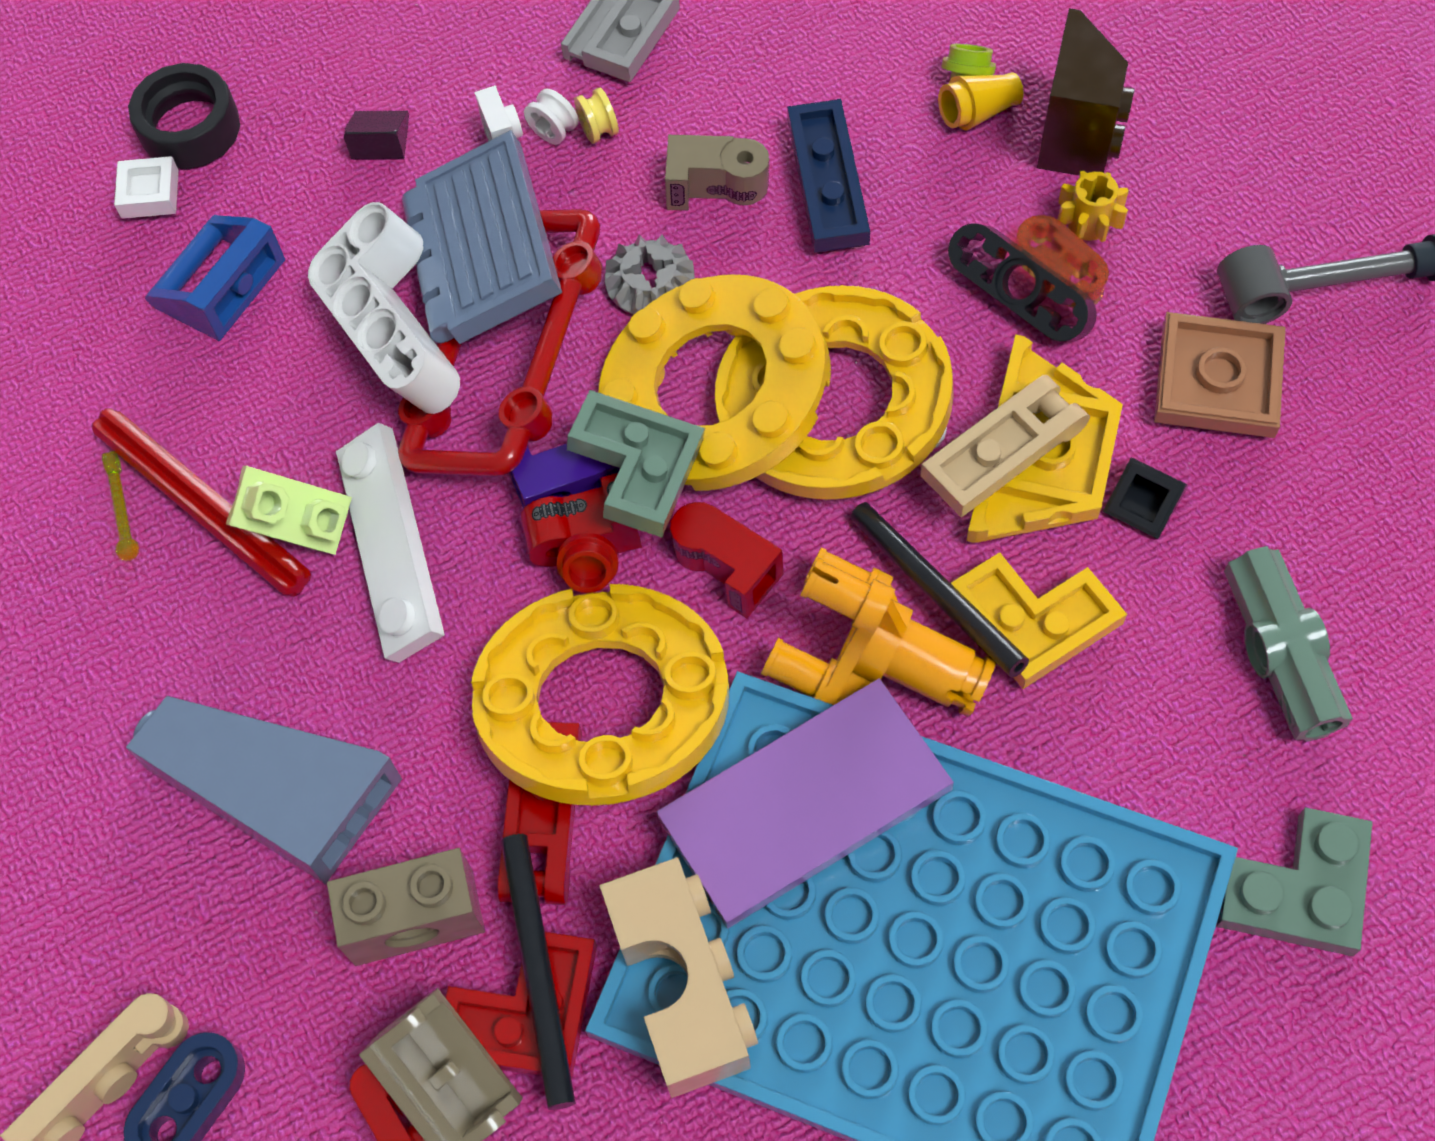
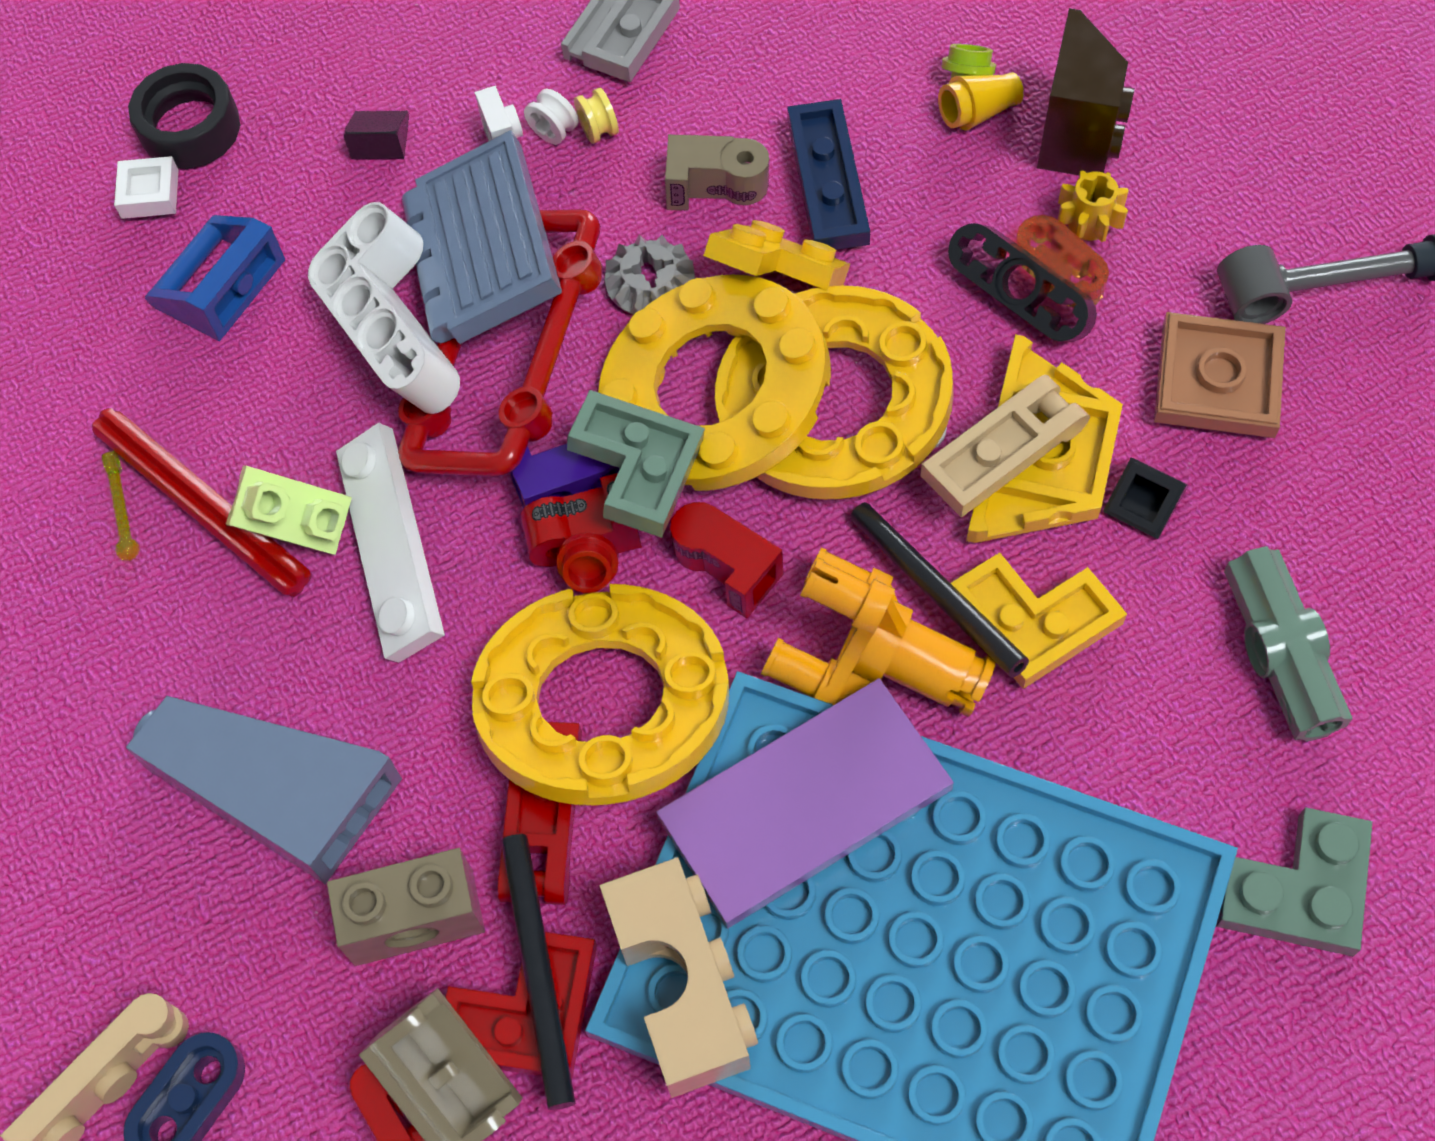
none -> yellow plate [703,220,850,291]

